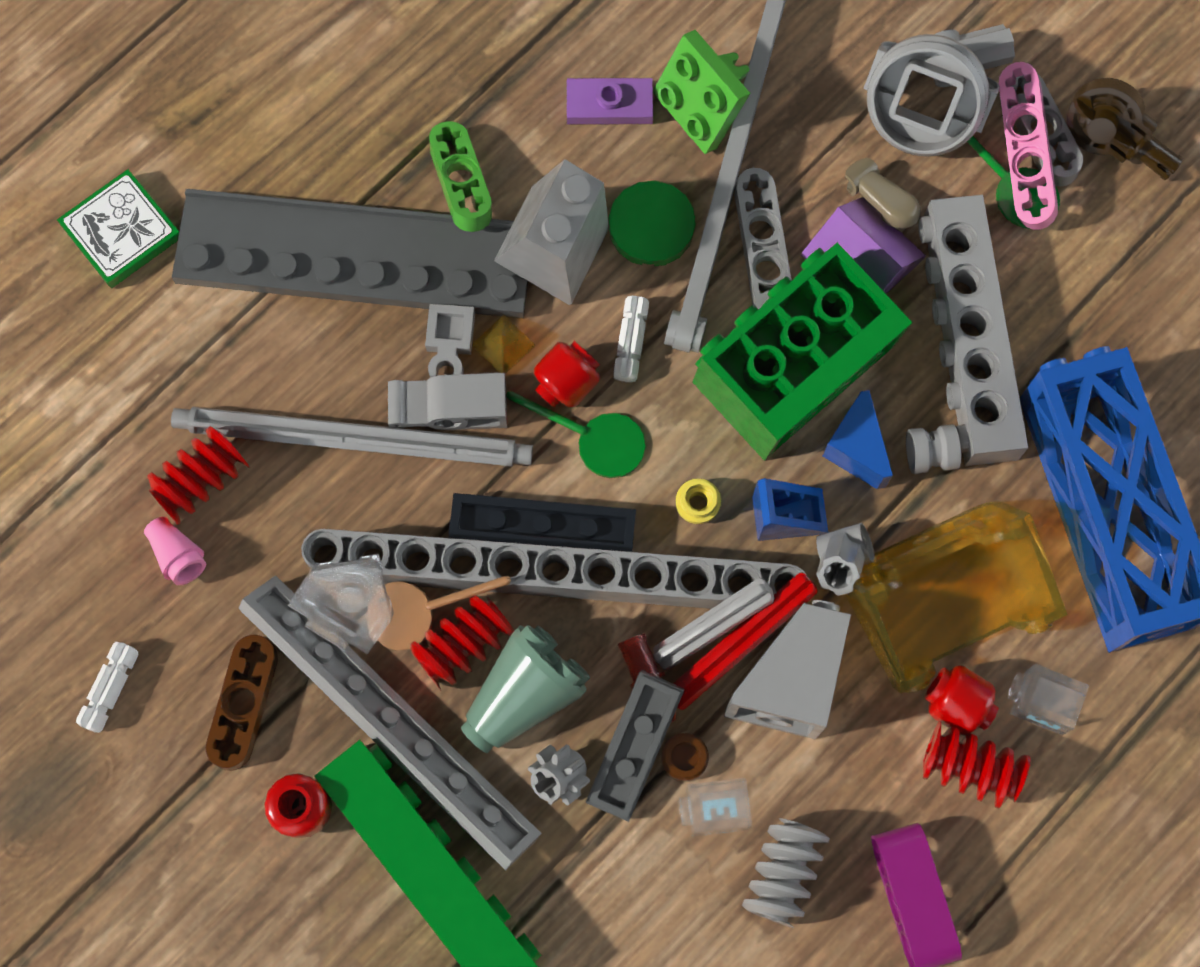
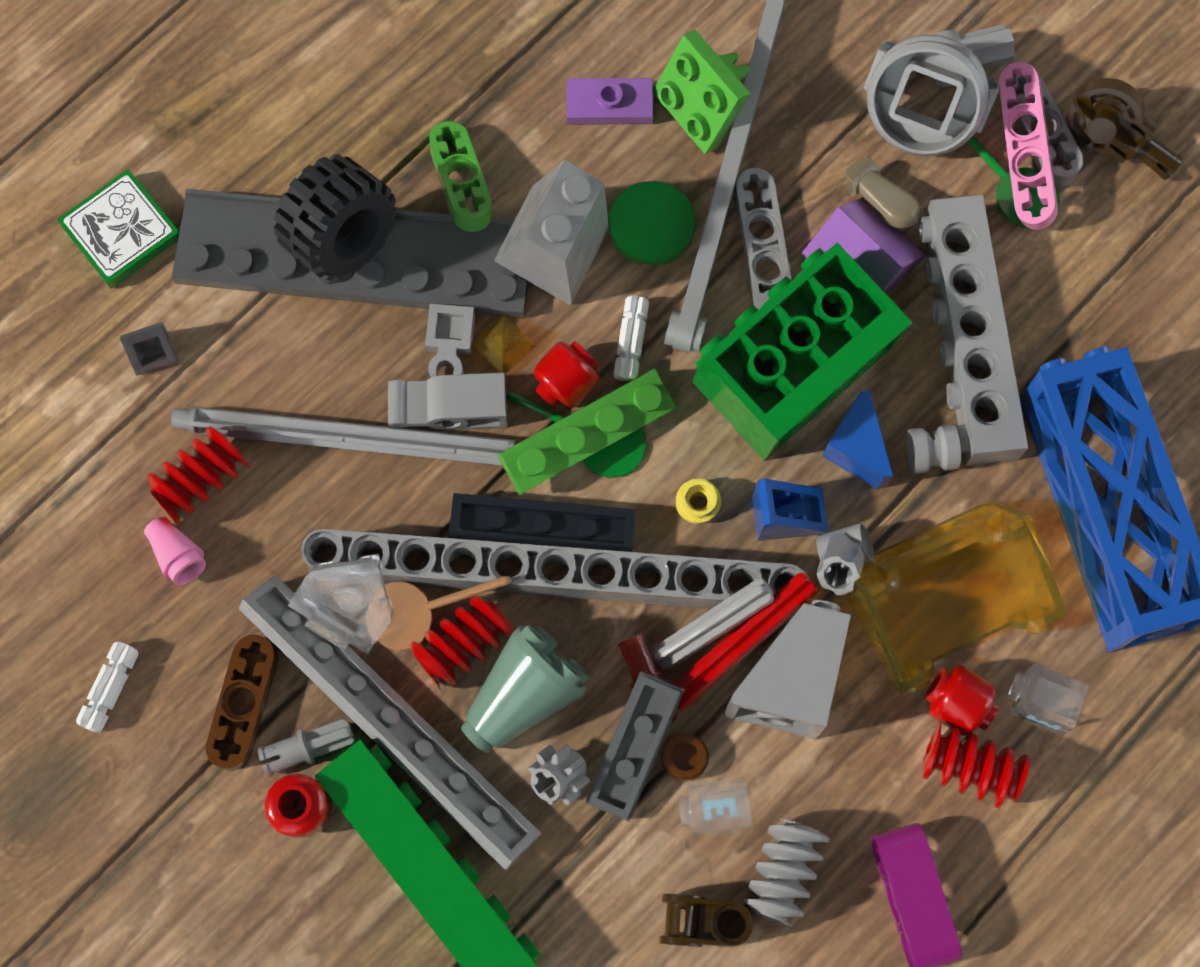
none -> flat silver slope [120,322,179,376]
none -> light grey axle [258,718,355,777]
none -> black tyre [274,154,396,281]
none -> bright green plate [497,369,676,495]
none -> dark brown piece [659,894,754,948]

